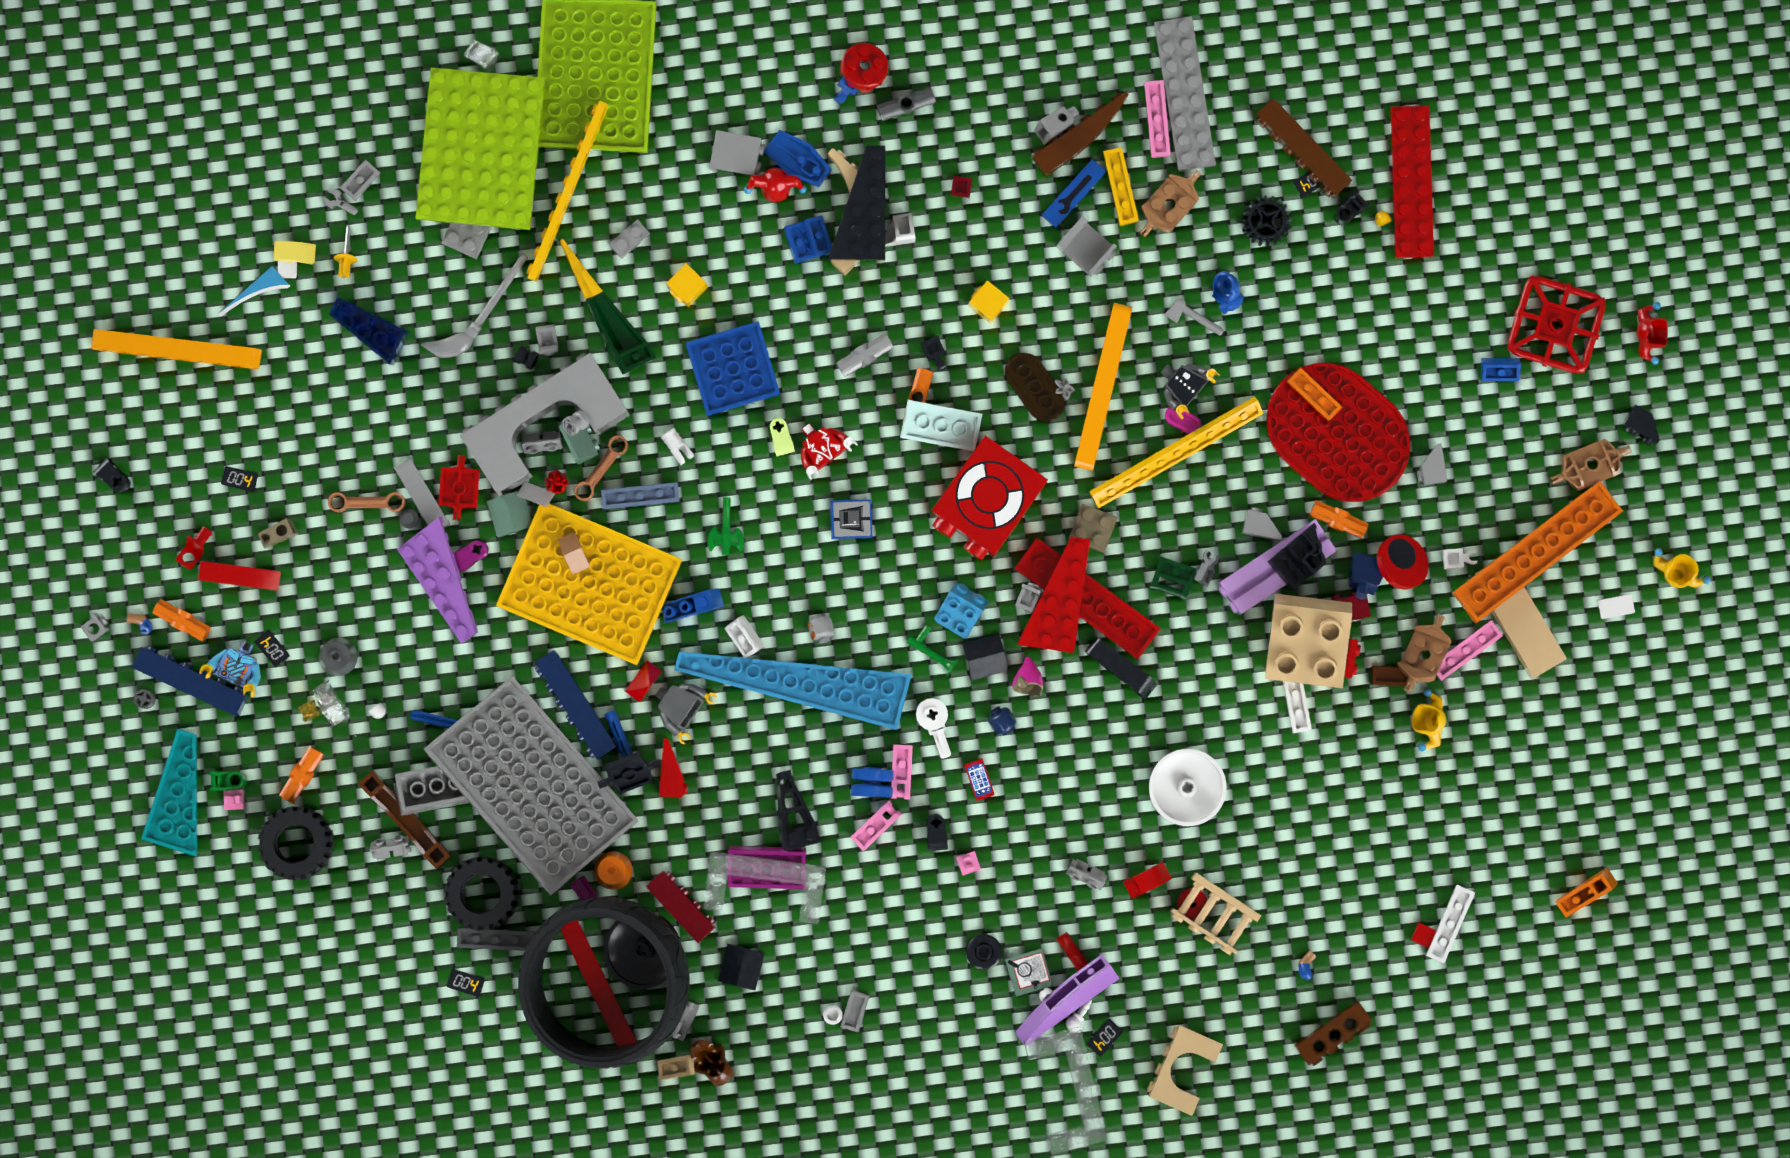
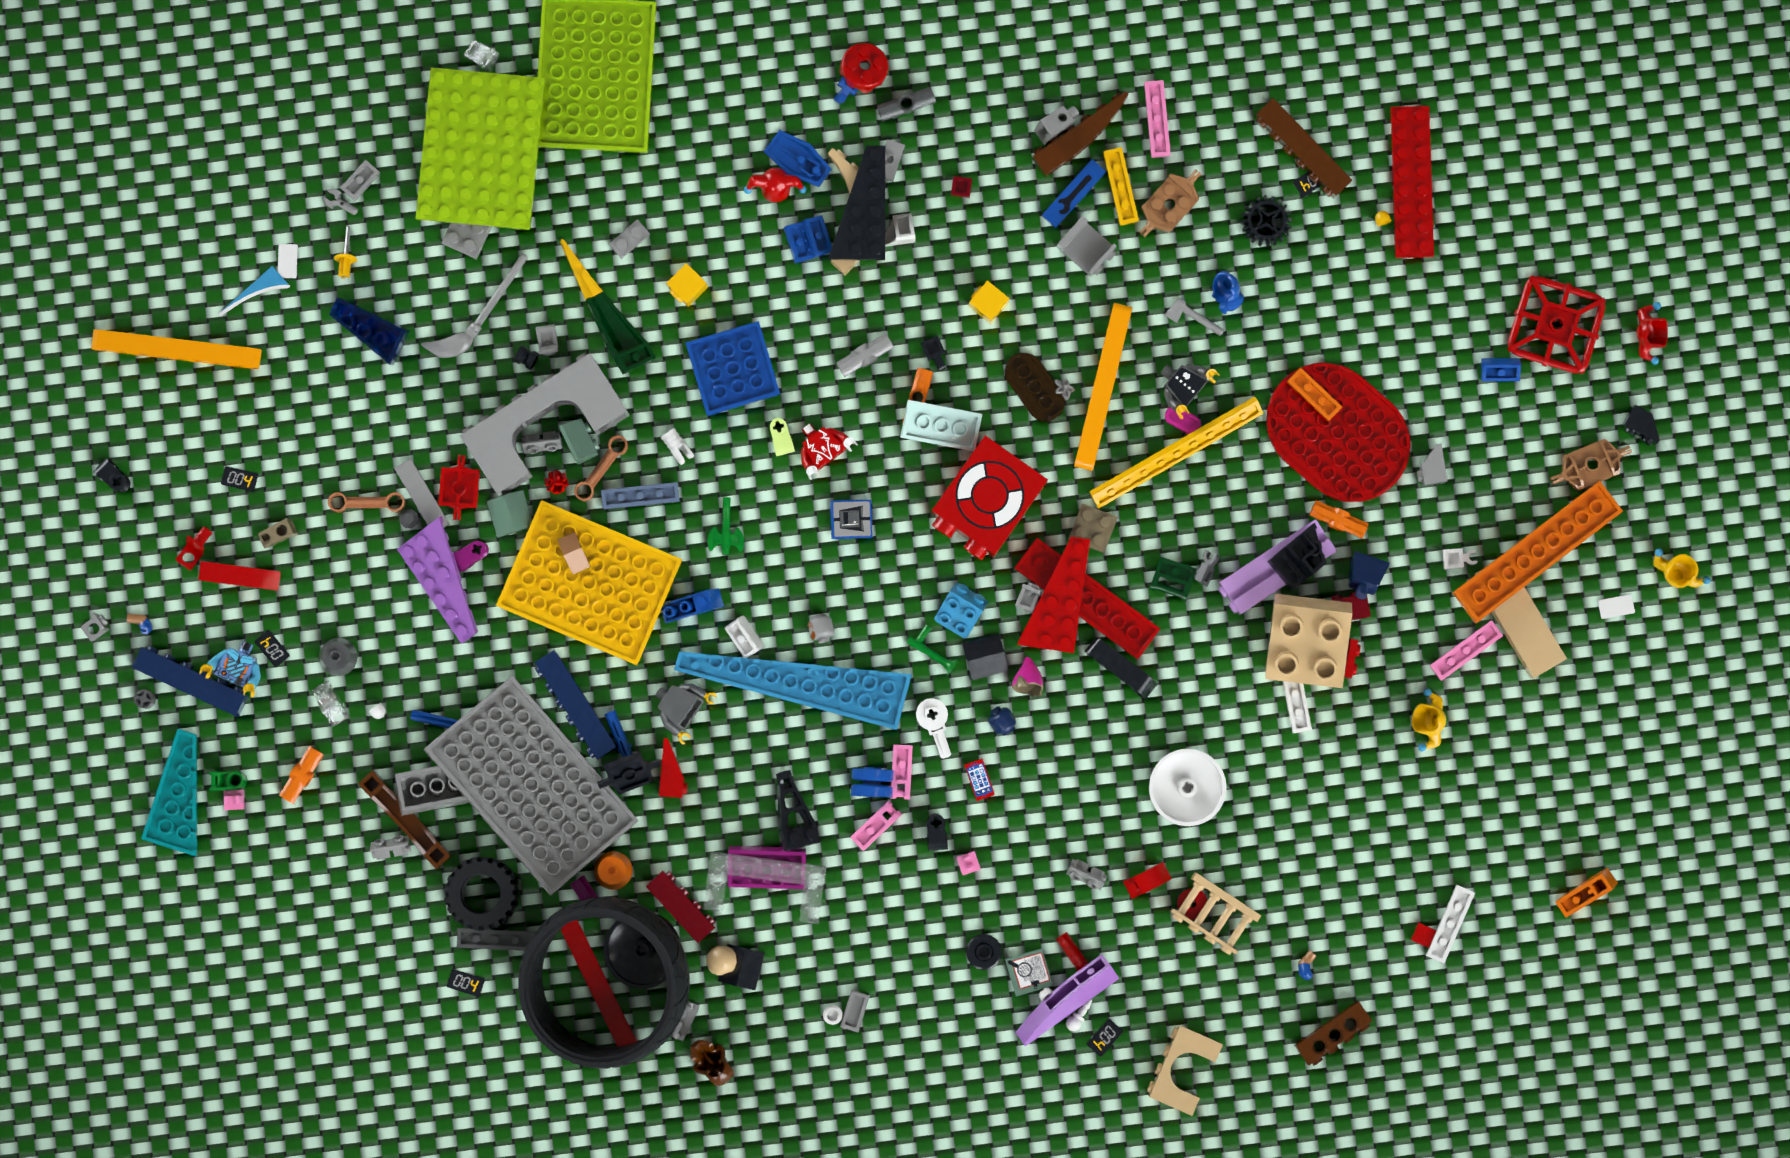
orange piece [153,599,211,641] -> none
black tyre [257,806,335,880] -> none
light yellow slope [273,241,316,265] -> none
clear yellow wheel [297,700,321,722] -> none
white sticker [517,482,555,507] -> none
yellow plate [527,101,609,282] -> none
light grey wheel [562,410,589,436] -> none
red slope [625,661,663,703] -> none
tan plate [657,1055,695,1080] -> none
light grey panel [709,130,765,176] -> none
clear plate [1024,1026,1107,1155] -> none
light grey plate [1154,16,1216,172] -> none
light grey slope [1242,507,1282,541] -> none
black piece [1334,190,1370,225] -> none
reddish brown tile [1371,666,1408,686] -> none
red piece [1377,534,1429,590] -> none
medium nougat plate [1398,614,1451,693] -> none
none -> tan hair [706,946,737,975]
none -> light grey plate [885,139,905,182]

